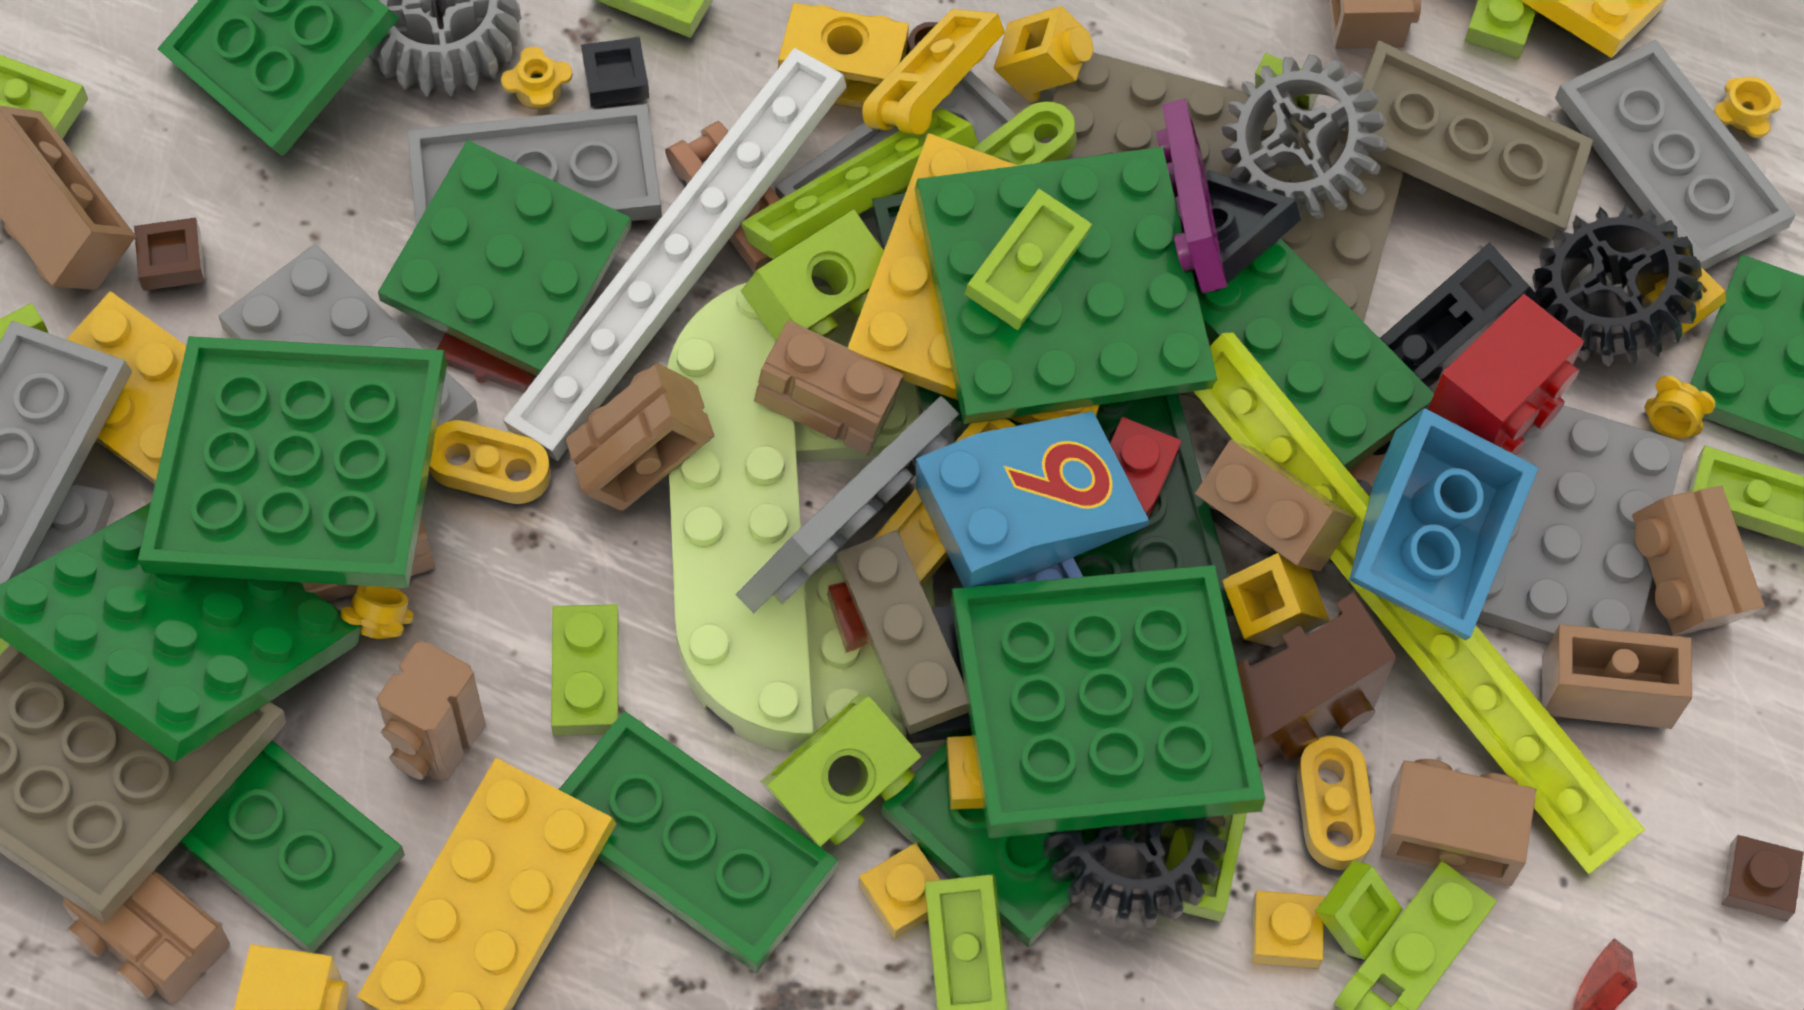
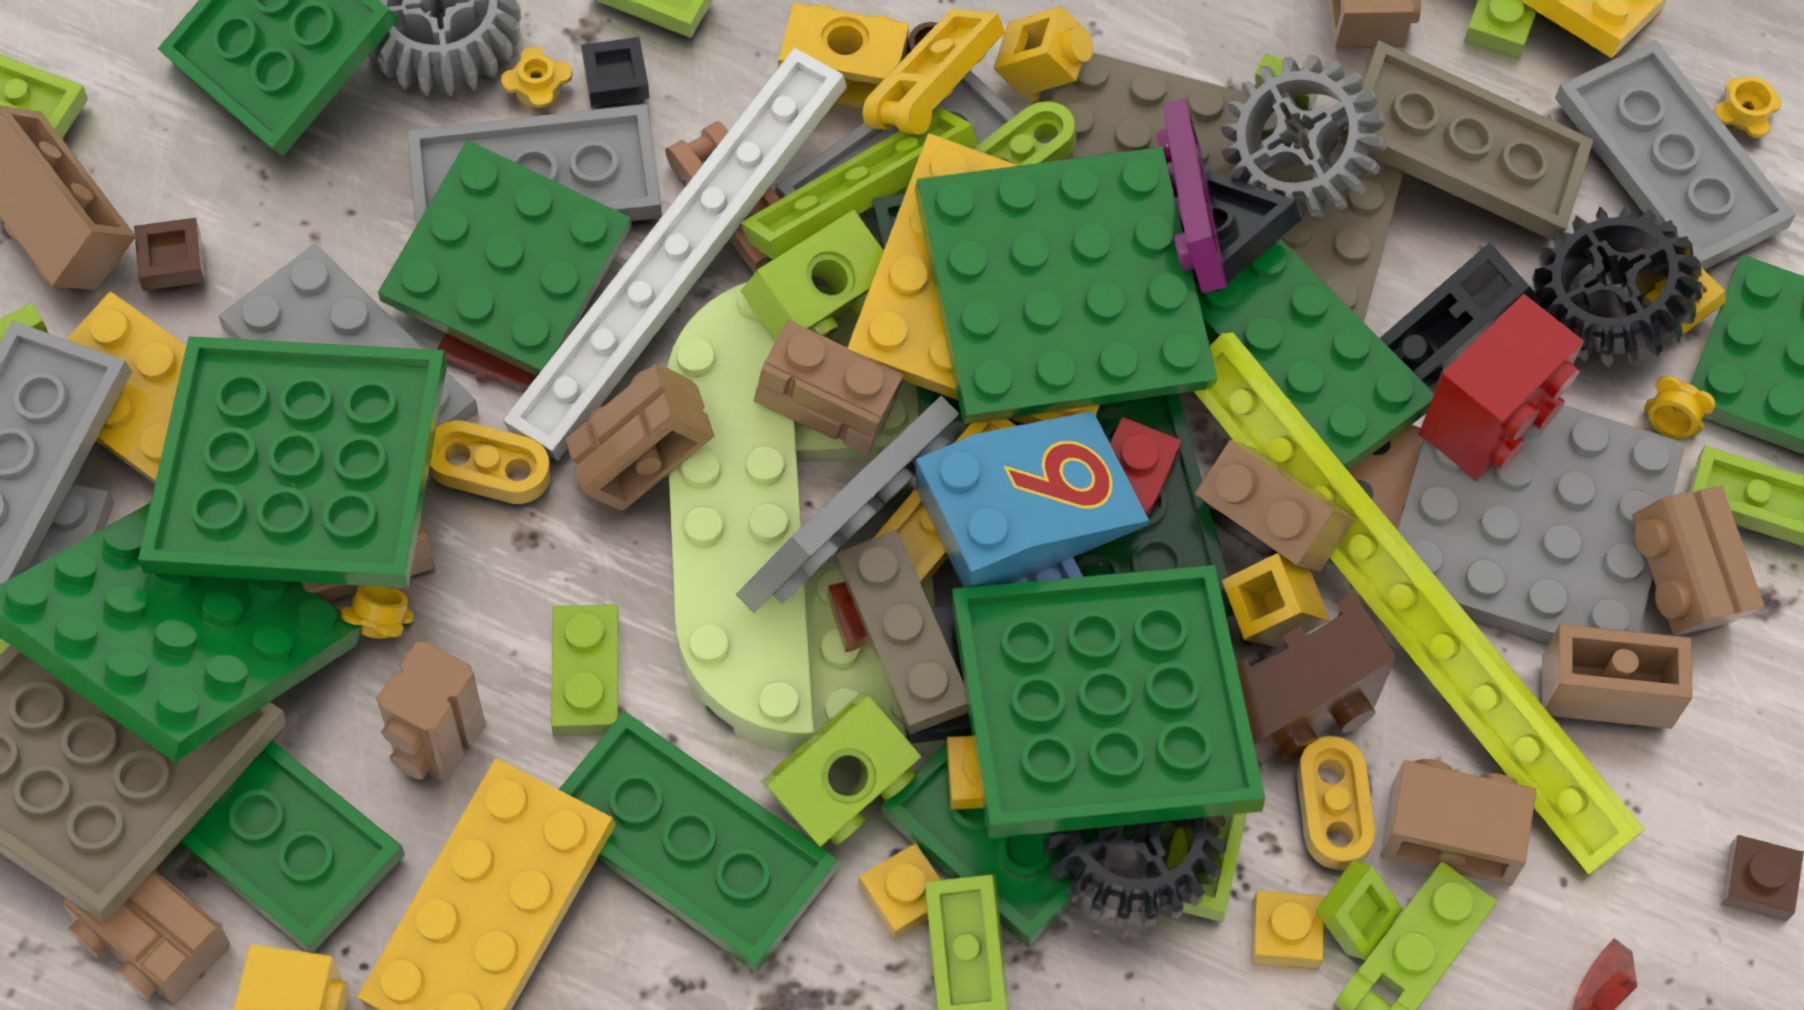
lime plate [964,189,1092,330] -> none
dark azure slope [1349,408,1539,640] -> none

